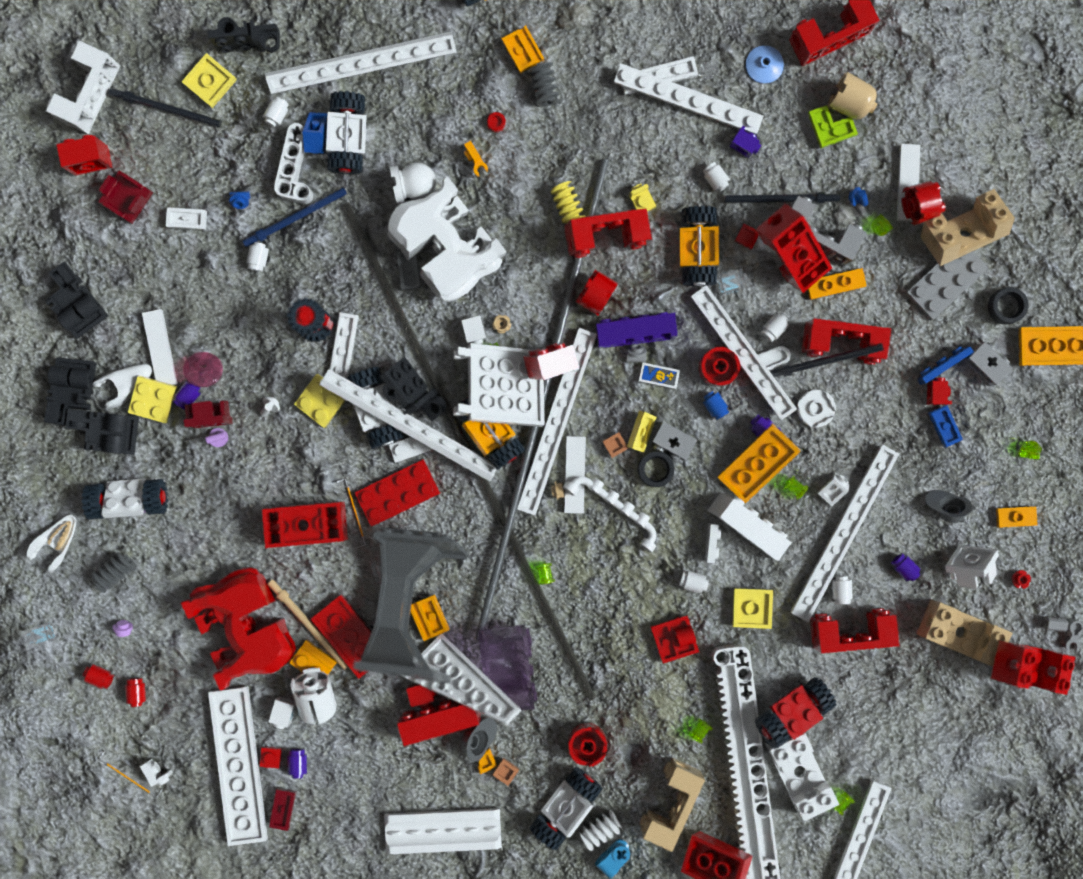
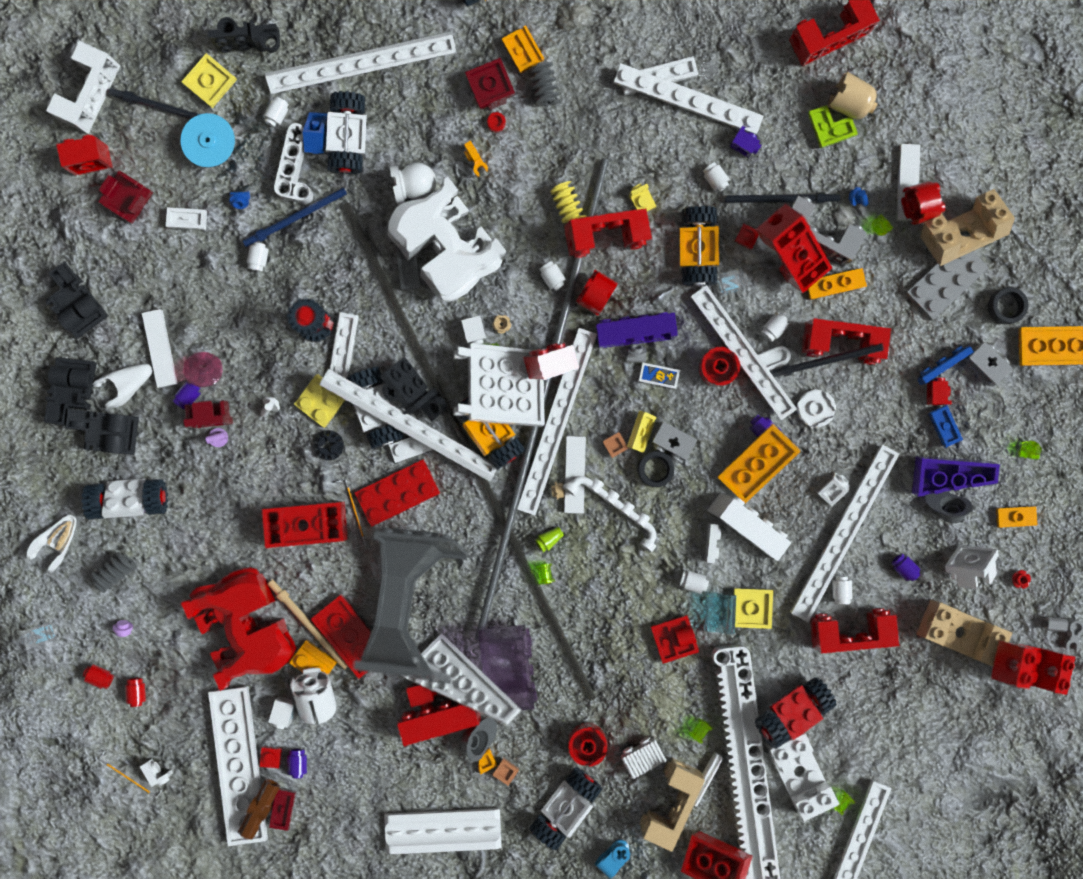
light yellow plate [128,375,177,424] -> none
light orange plate [411,594,450,641] -> none
white piece [579,810,623,851] -> none
blue brick [702,391,729,420] -> none
light blue dish [746,45,784,84] -> none
clear neon green bush [783,475,809,500] -> none
none -> medium azure piece [181,113,235,167]
none -> reddish brown piece [238,778,281,840]
none -> black gear [313,430,344,461]
none -> dark red panel [465,58,515,110]
none -> lime cone [535,526,564,553]
none -> white brick [539,261,566,291]
none -> white brick [621,737,666,779]
none -> white axle [694,753,723,806]
none -> clear light blue bracket [705,593,736,635]
none -> dark purple wedge [912,456,1000,497]

